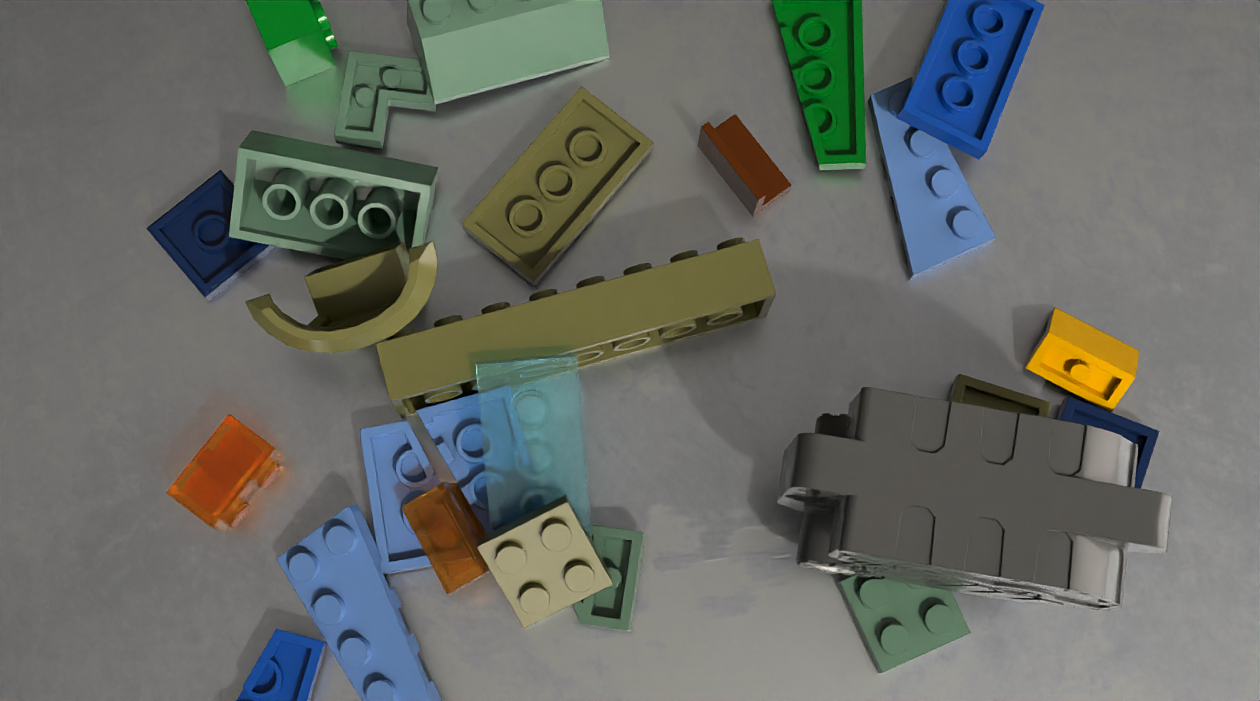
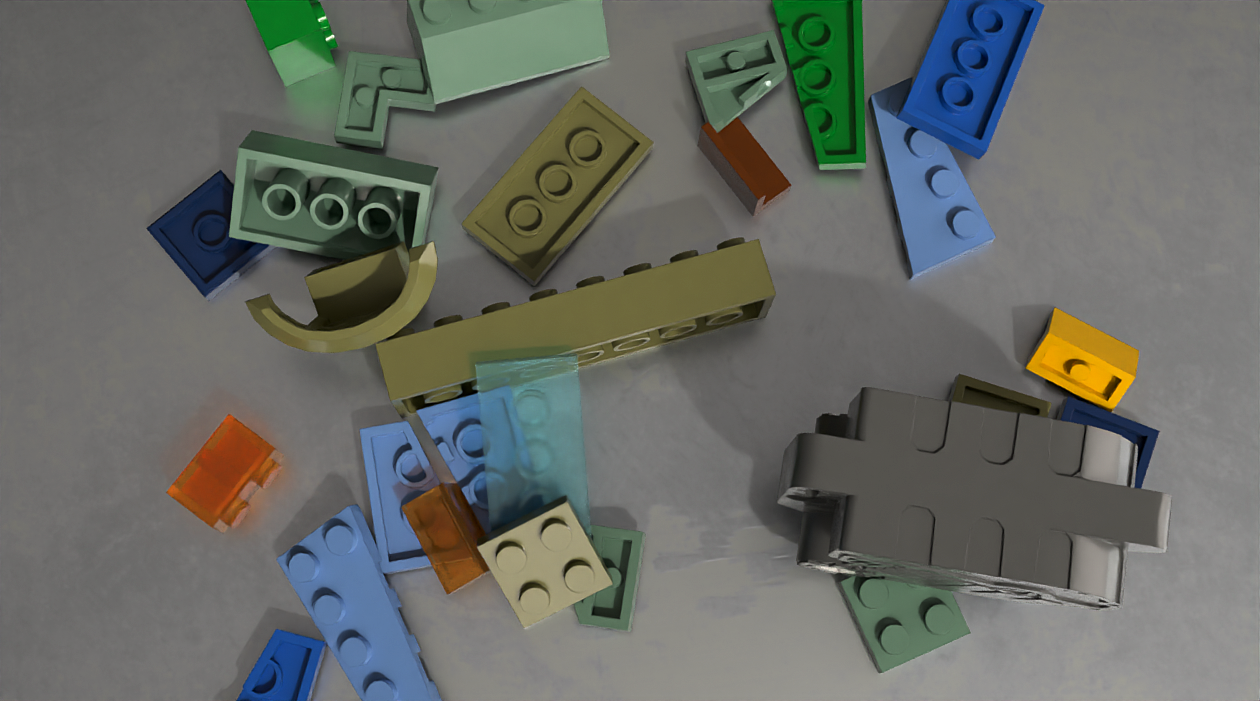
none -> sand green wing [685,30,787,133]

